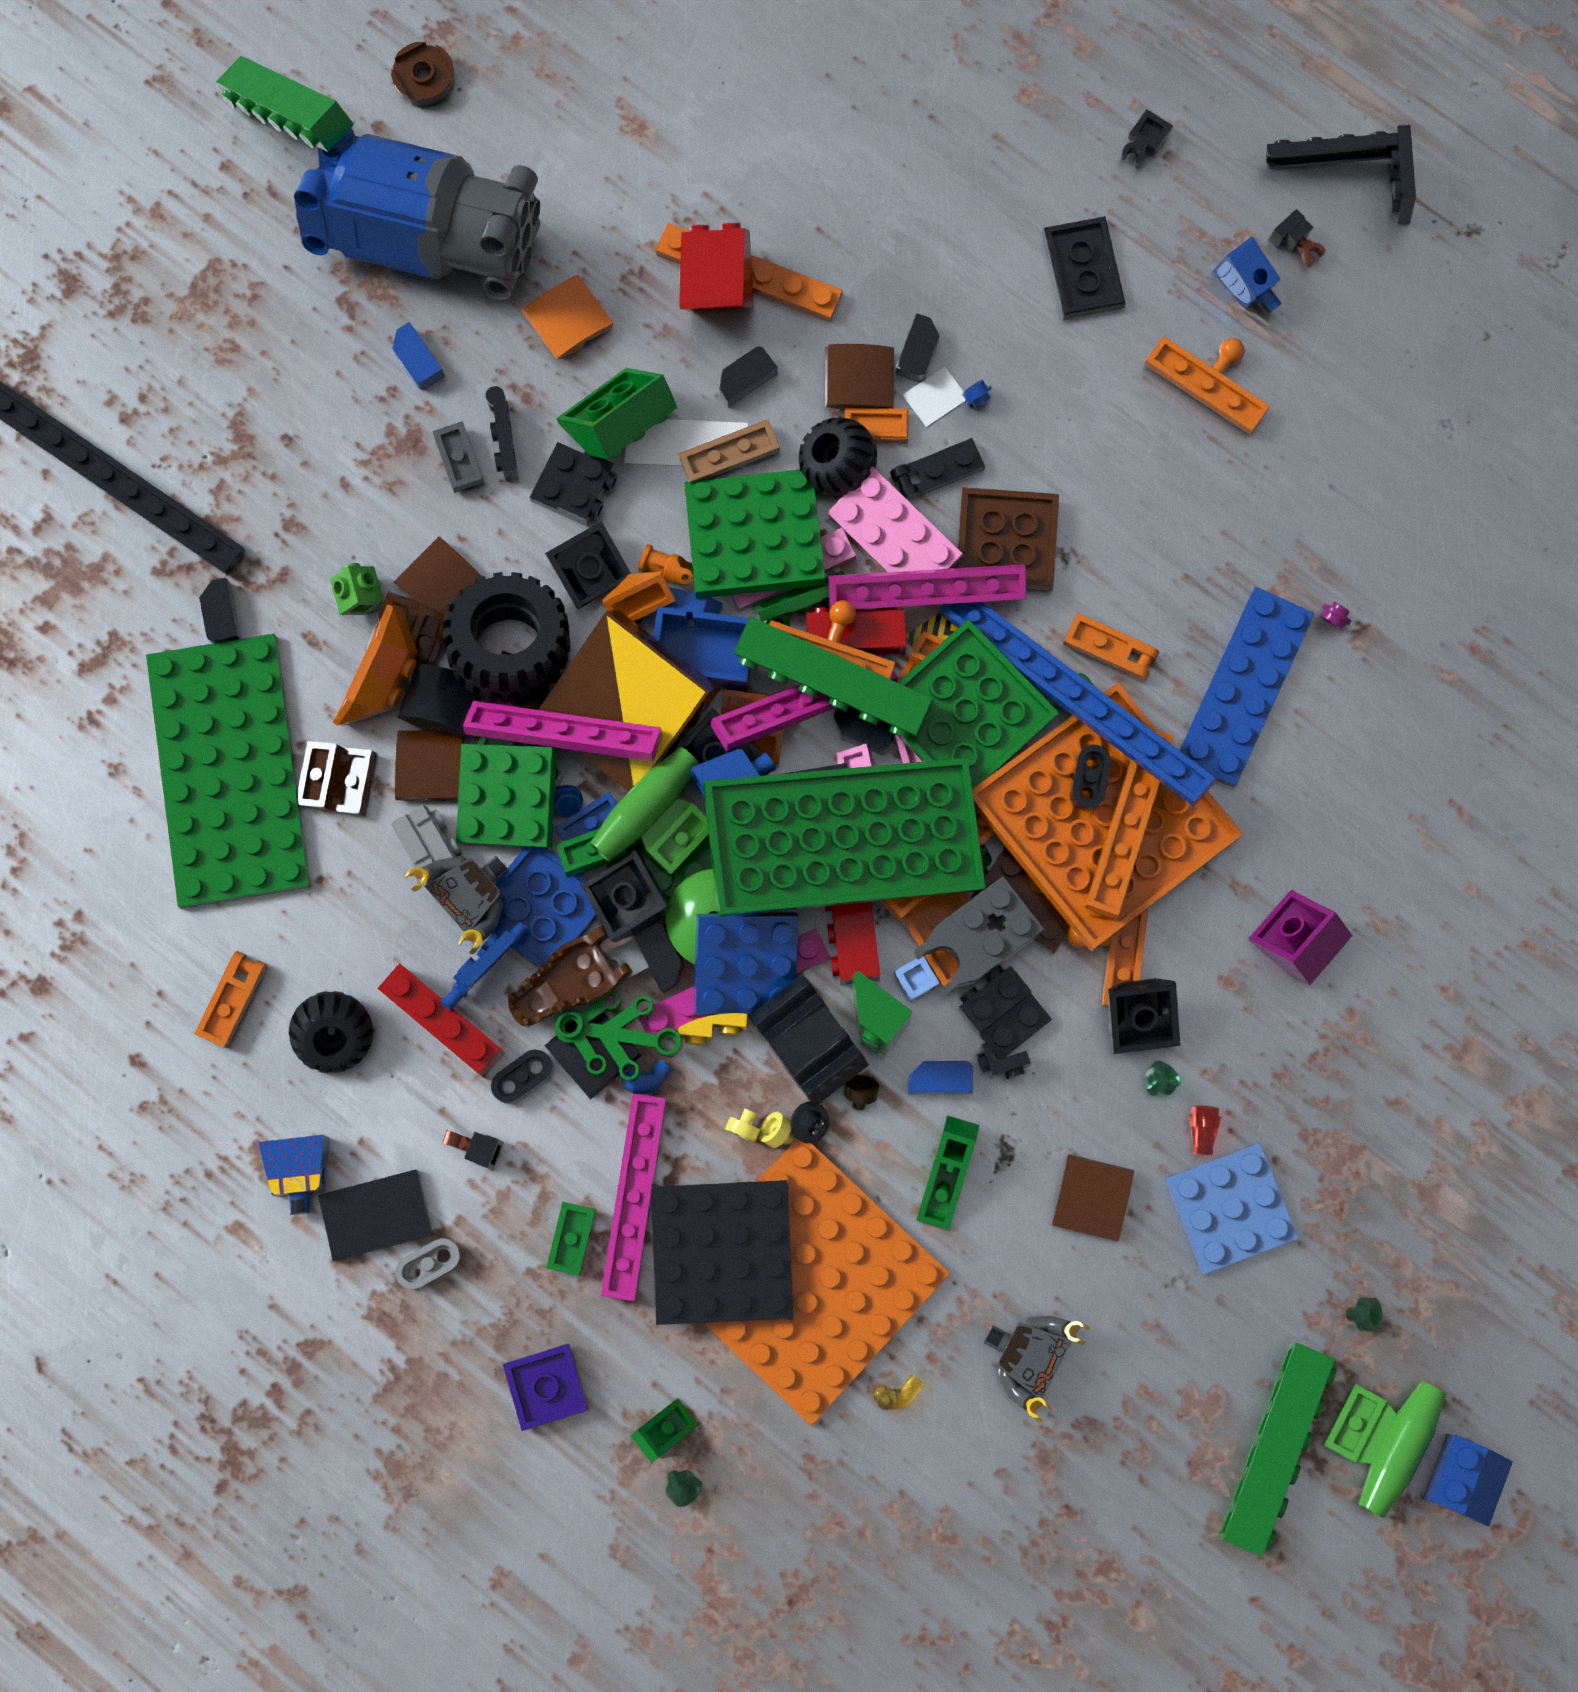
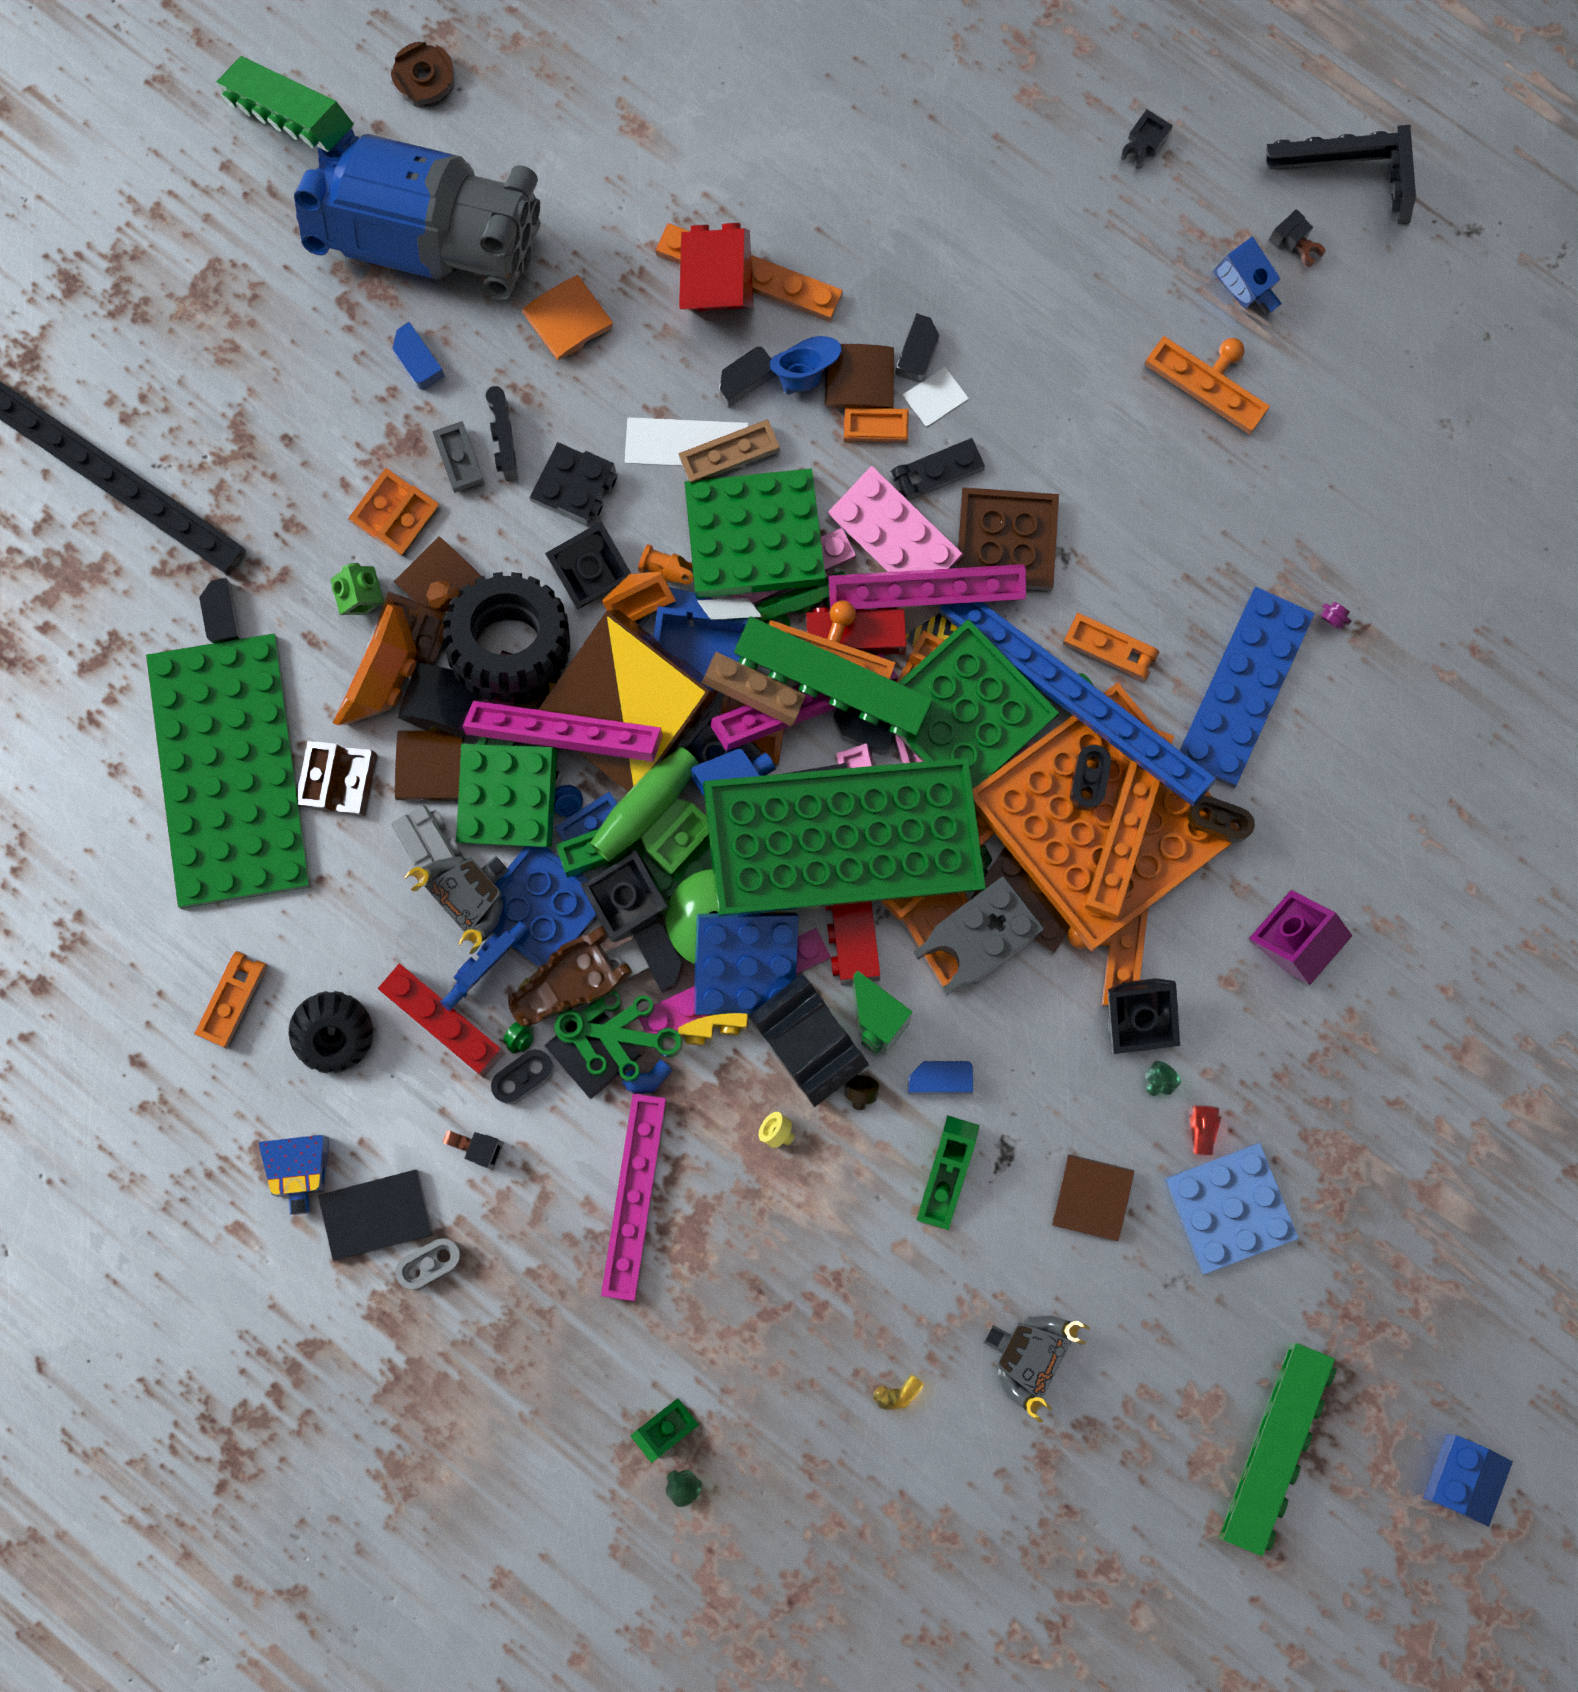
dark purple plate [503,1343,589,1431] -> none
green plate [546,1201,596,1276] -> none
green slope [556,368,678,460] -> none
black plate [651,1180,794,1325] -> none
orange plate [704,1139,950,1426] -> none
light yellow tile [725,1108,761,1143] -> none
black hat [791,1102,829,1143] -> none
black wheel [799,417,877,498] -> none
light blue plate [894,957,940,1002] -> none
black plate [958,966,1052,1060] -> none
blue plate [962,379,992,408] -> none
black bracket [976,1042,1031,1080] -> none
black tile [1043,216,1126,320] -> none
bright green plate [1323,1381,1447,1519] -> none
clear green tile [1346,1297,1382,1332] -> none
none -> orange slope [347,468,439,556]
none -> dark orange rock [426,580,459,612]
none -> green plate [503,1022,534,1054]
none -> white sticker [697,598,762,620]
none -> medium nougat plate [701,652,806,726]
none -> blue piece [770,336,841,395]
none -> dark brown plate [1188,796,1255,843]

